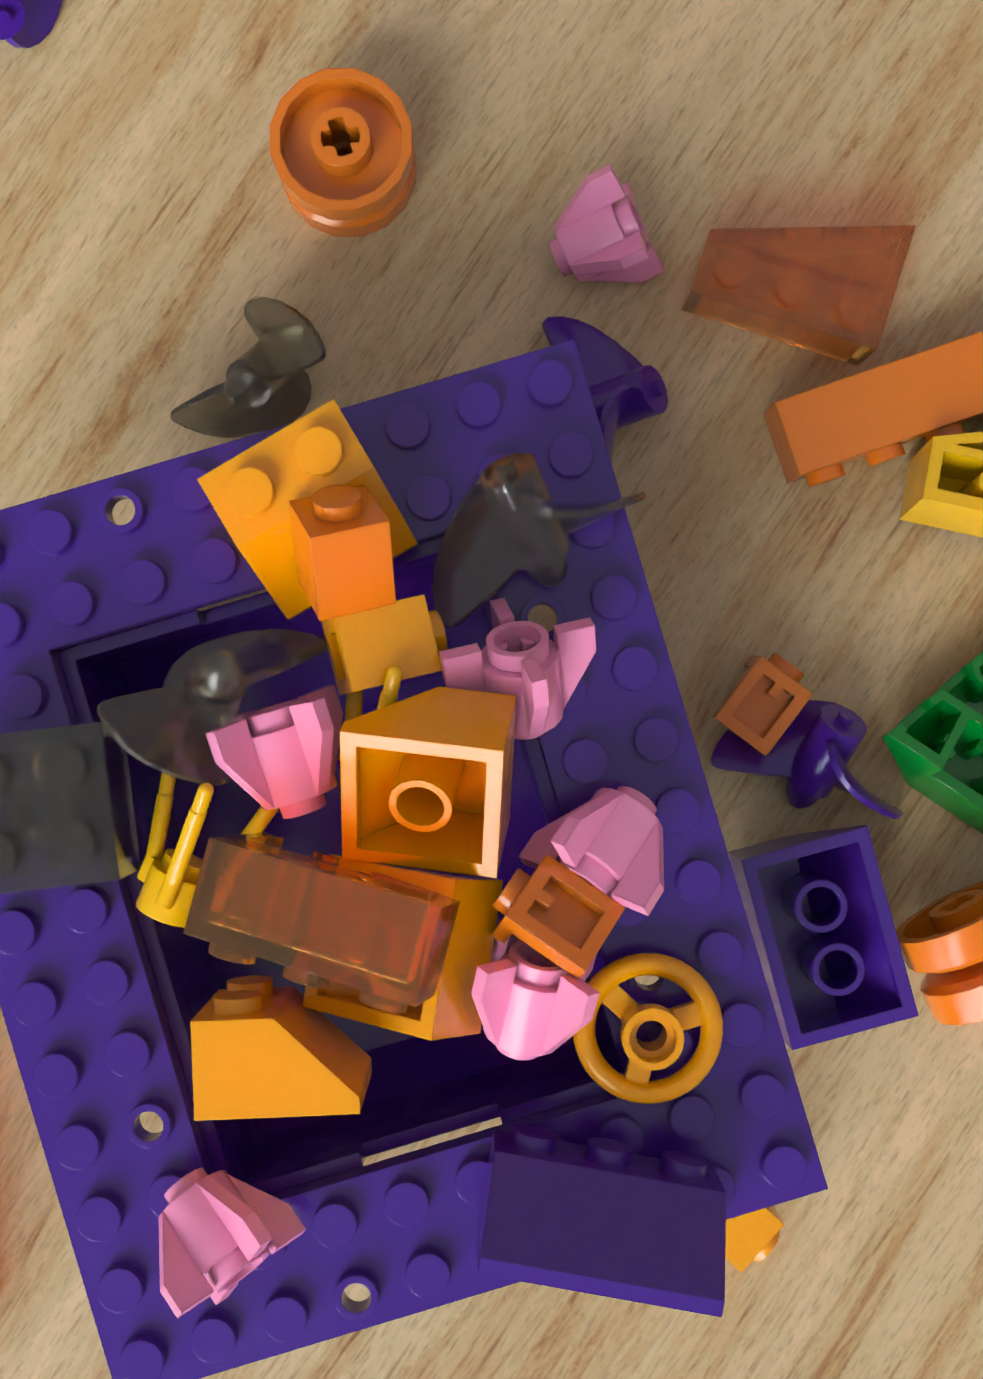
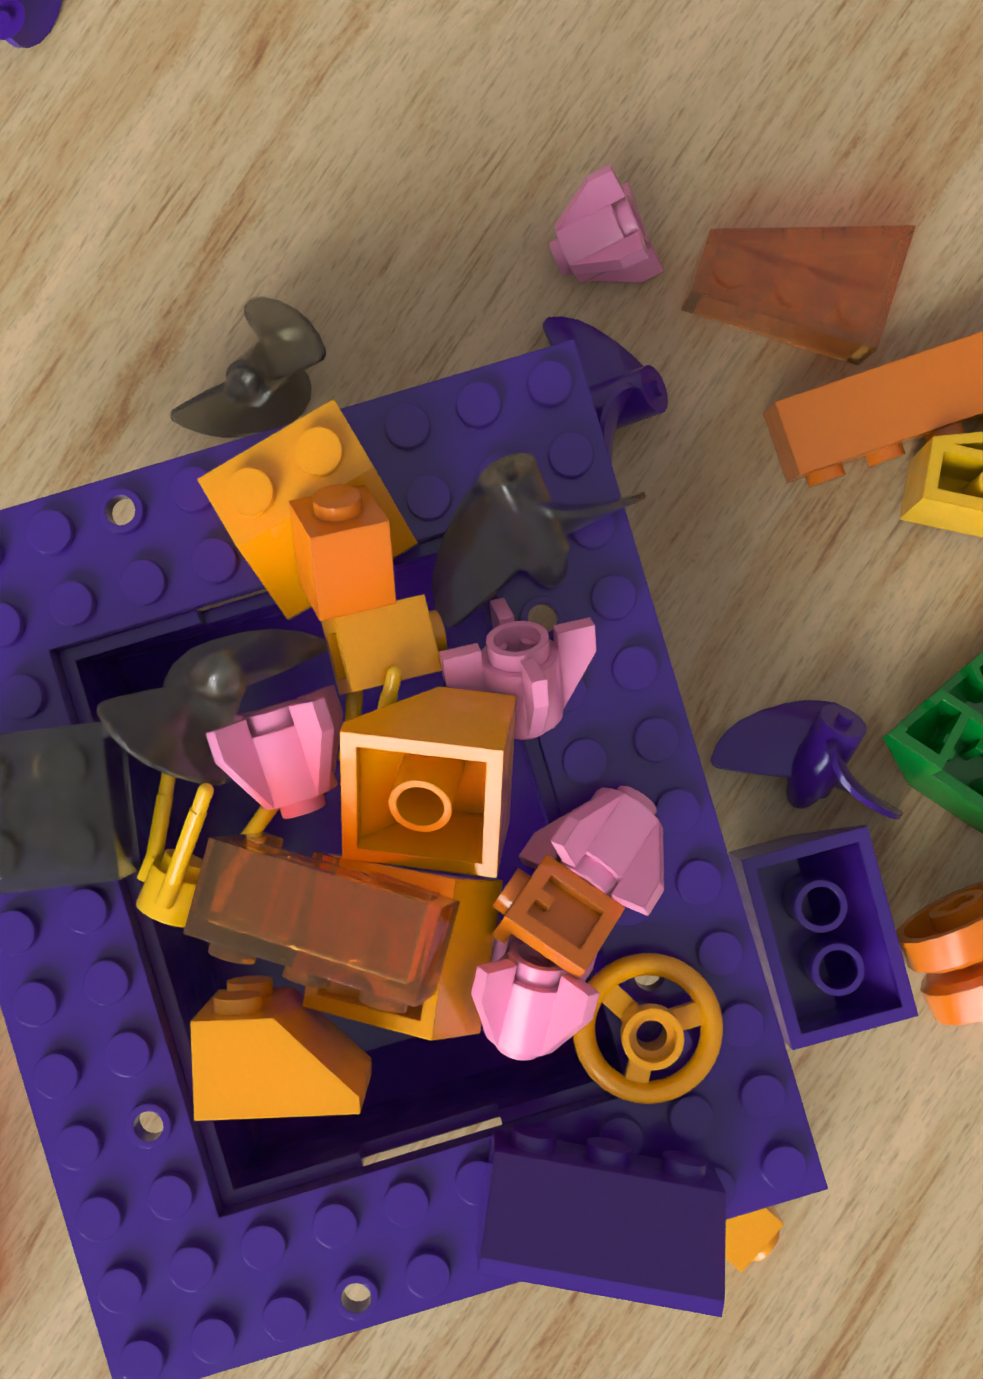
bright pink brick [159,1167,306,1319] -> none
orange wheel [270,68,416,237] -> none
orange bracket [711,653,813,756] -> none

